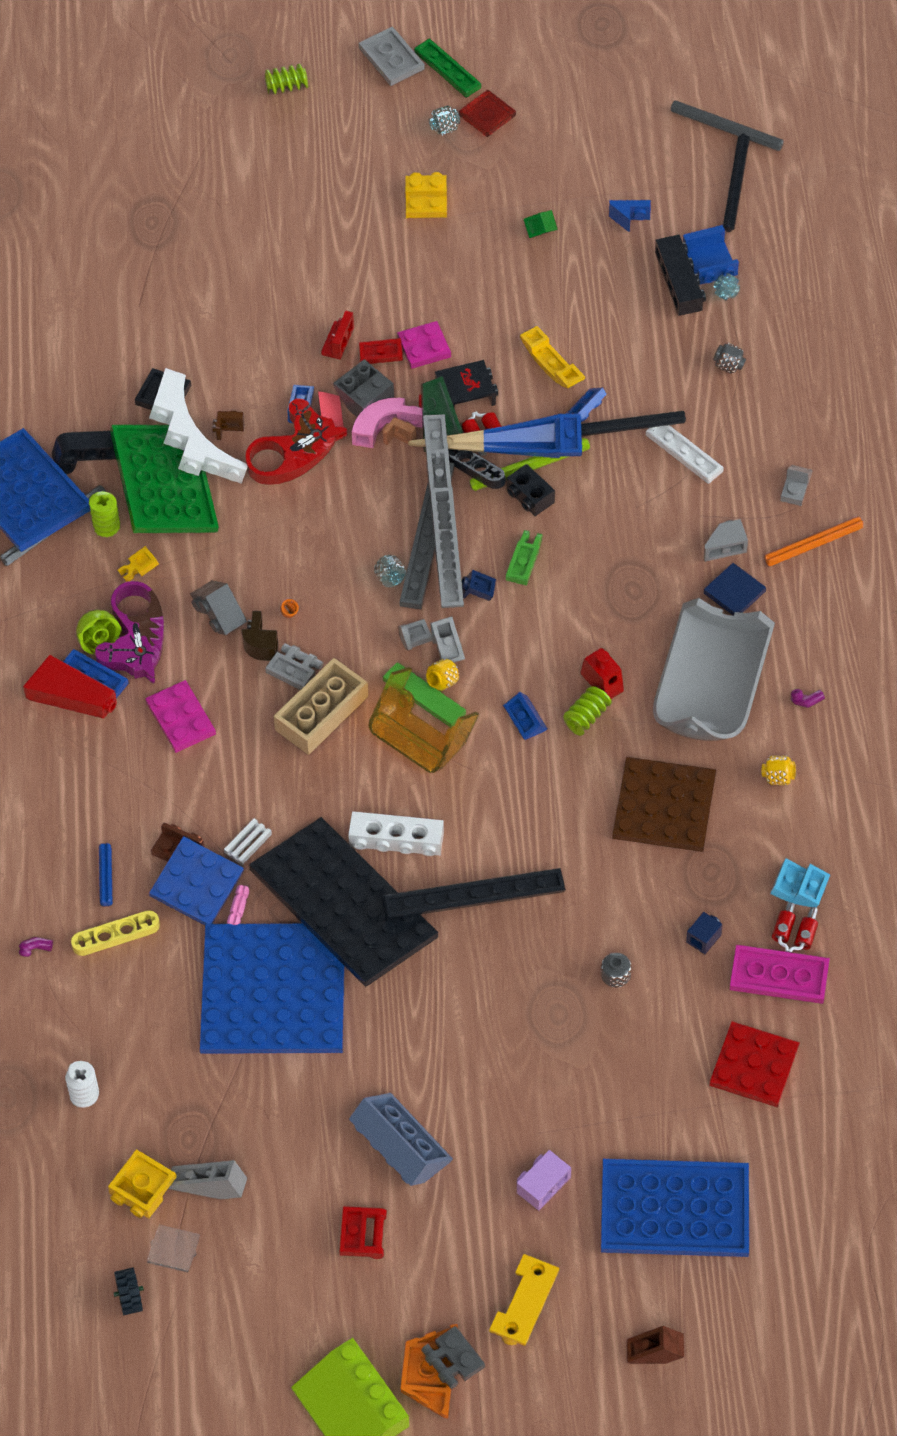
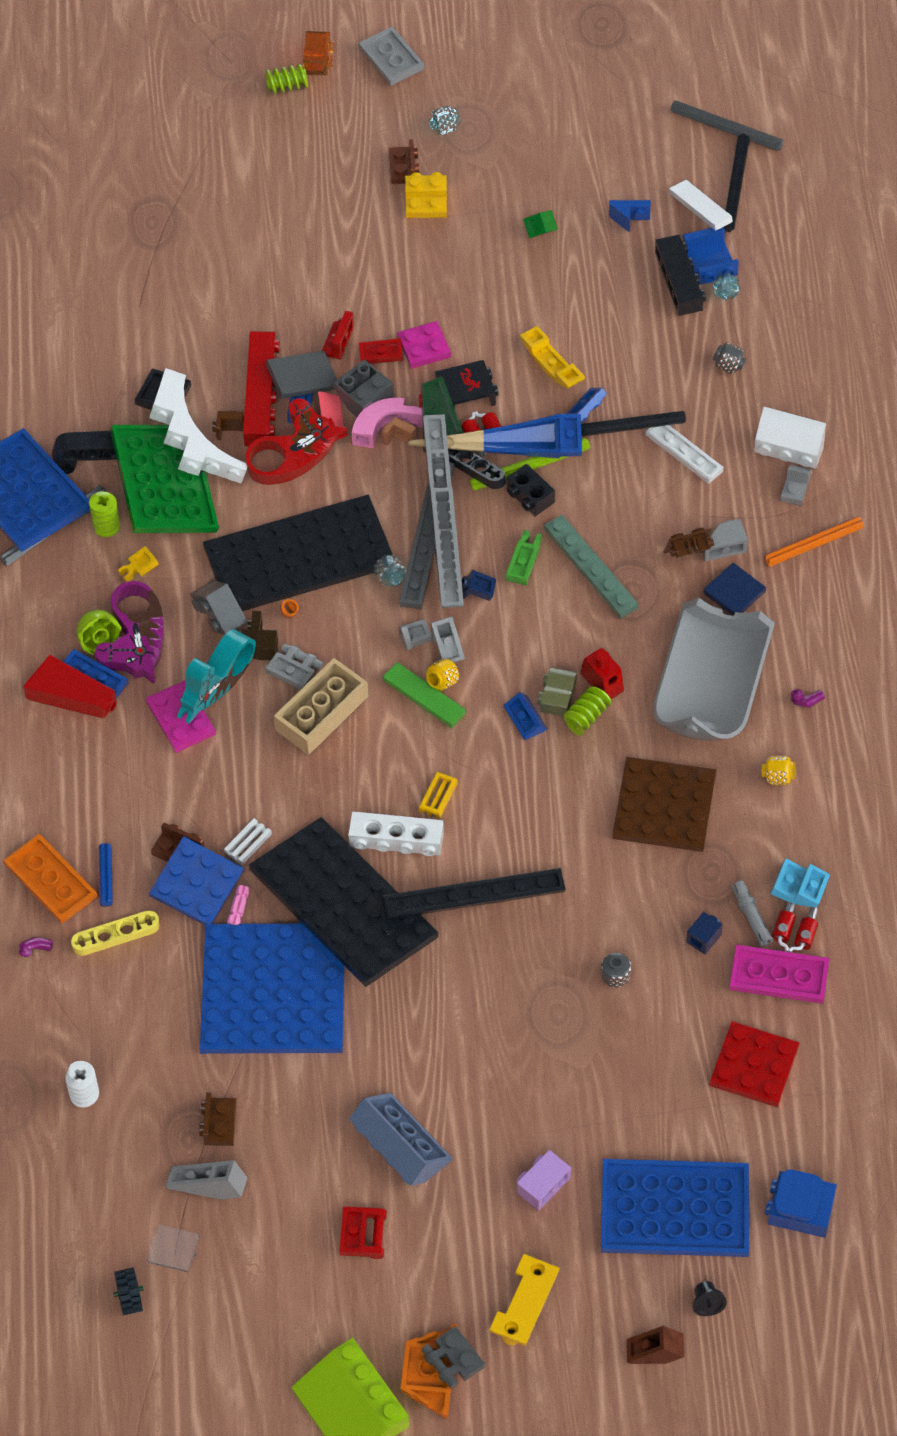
yellow plate [108,1149,177,1219] -> none
clear yellow windscreen [368,667,479,773] -> none
green tile [414,38,481,98] -> none
clear red tile [459,89,516,137] -> none
none -> orange plate [3,833,98,924]
none -> teal animal [177,629,256,724]
none -> reddish brown bracket [199,1092,237,1146]
none -> black plate [203,494,396,611]
none -> red brick [243,331,280,446]
none -> dark grey tile [266,351,337,399]
none -> clear orange brick [303,31,334,76]
none -> copper bracket [389,139,419,184]
none -> yellow tile [419,772,458,819]
none -> olive brick [537,667,577,716]
none -> sand green plate [544,515,639,619]
none -> reddish brown hinge [663,528,714,558]
none -> white tile [669,180,733,231]
none -> black piece [692,1281,727,1316]
none -> light grey pin [731,881,773,947]
none -> white slope [754,407,826,469]
none -> blue brick [765,1170,837,1238]

